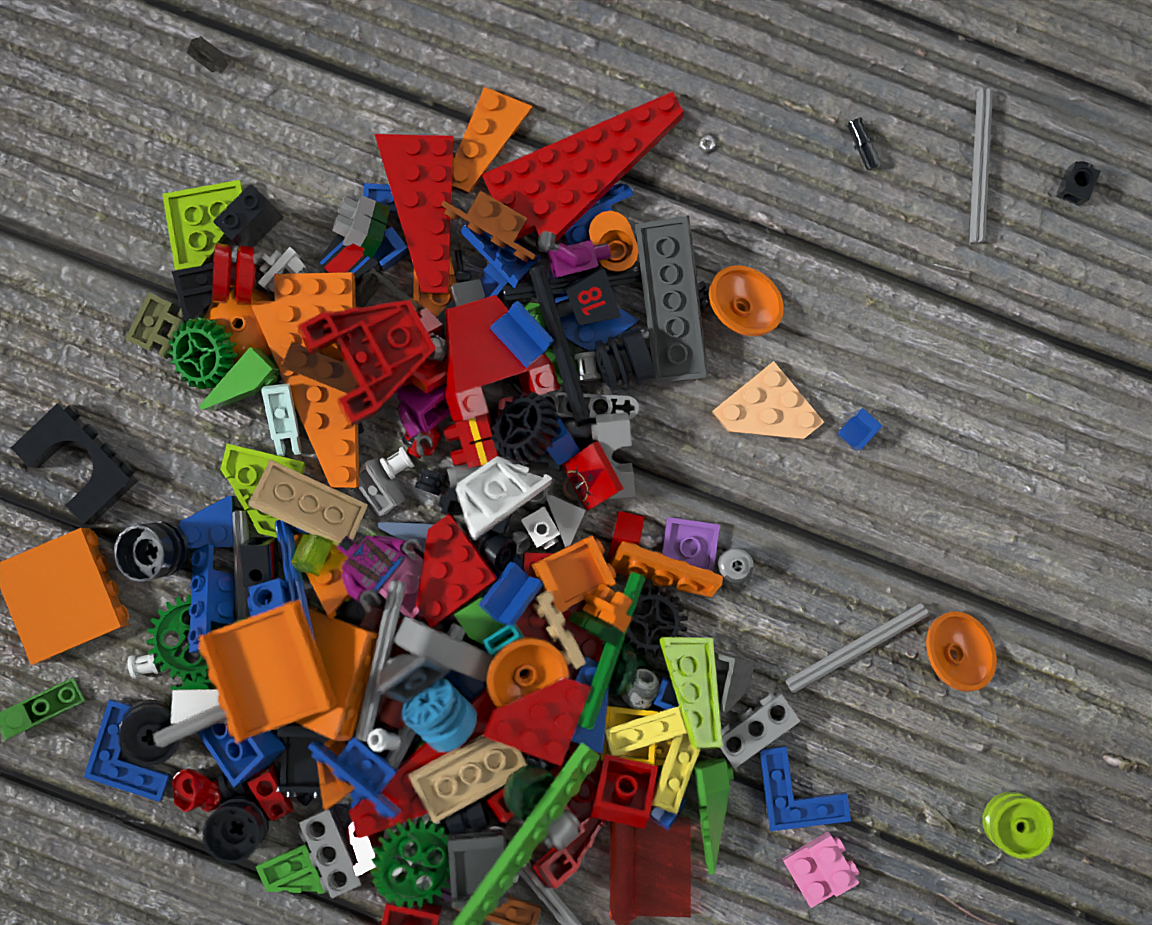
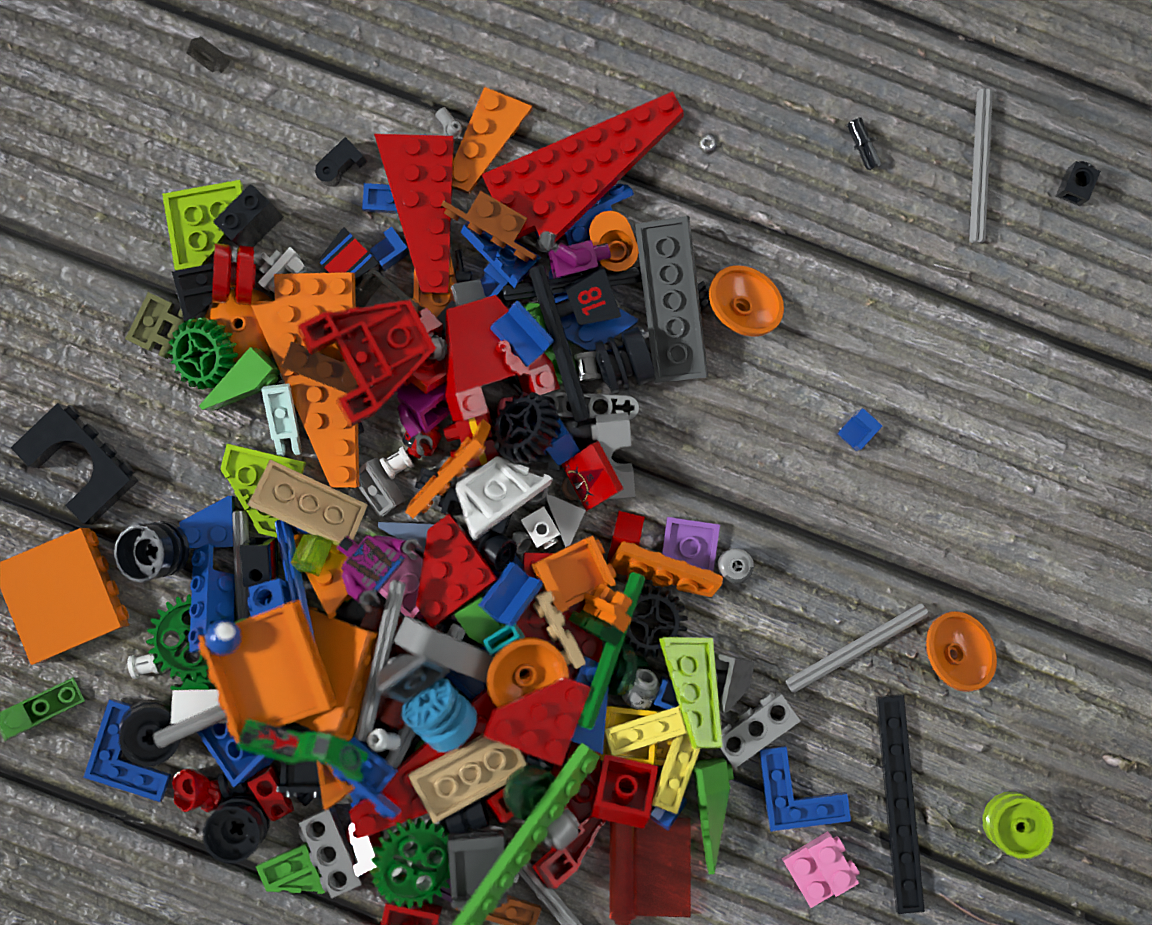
light grey hips [332,195,391,258] -> none
light nougat plate [712,361,824,440] -> none
none -> blue piece [205,620,242,656]
none -> piece [237,719,369,782]
none -> black leg [315,137,367,187]
none -> orange wing [405,419,491,519]
none -> light grey arm [435,107,462,139]
none -> piece [496,340,532,376]
none -> black tile [876,694,925,914]

